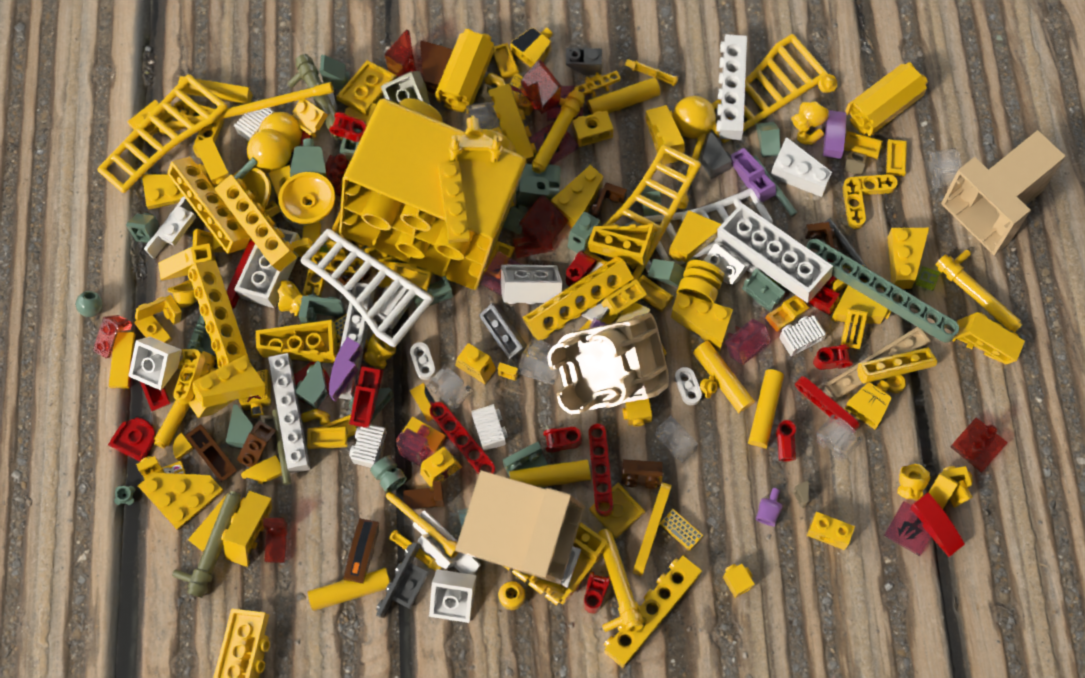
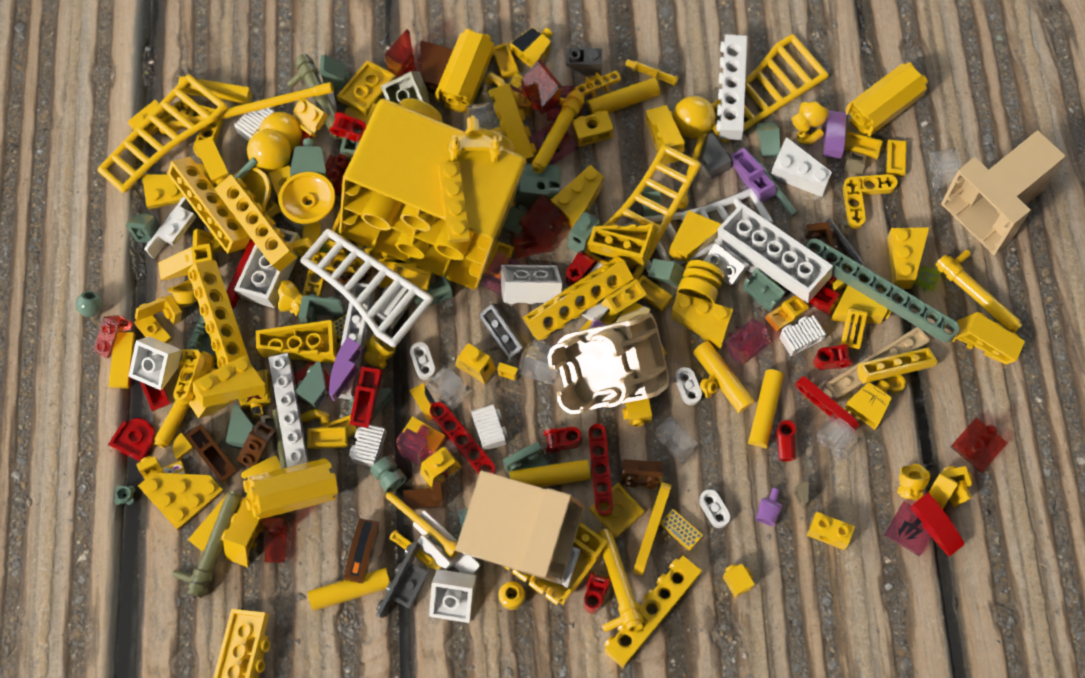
reddish brown bracket [591,182,627,219] -> none
yellow tile [818,74,837,93] -> none
none -> yellow brick [243,458,338,520]
none -> white plate [699,490,730,528]

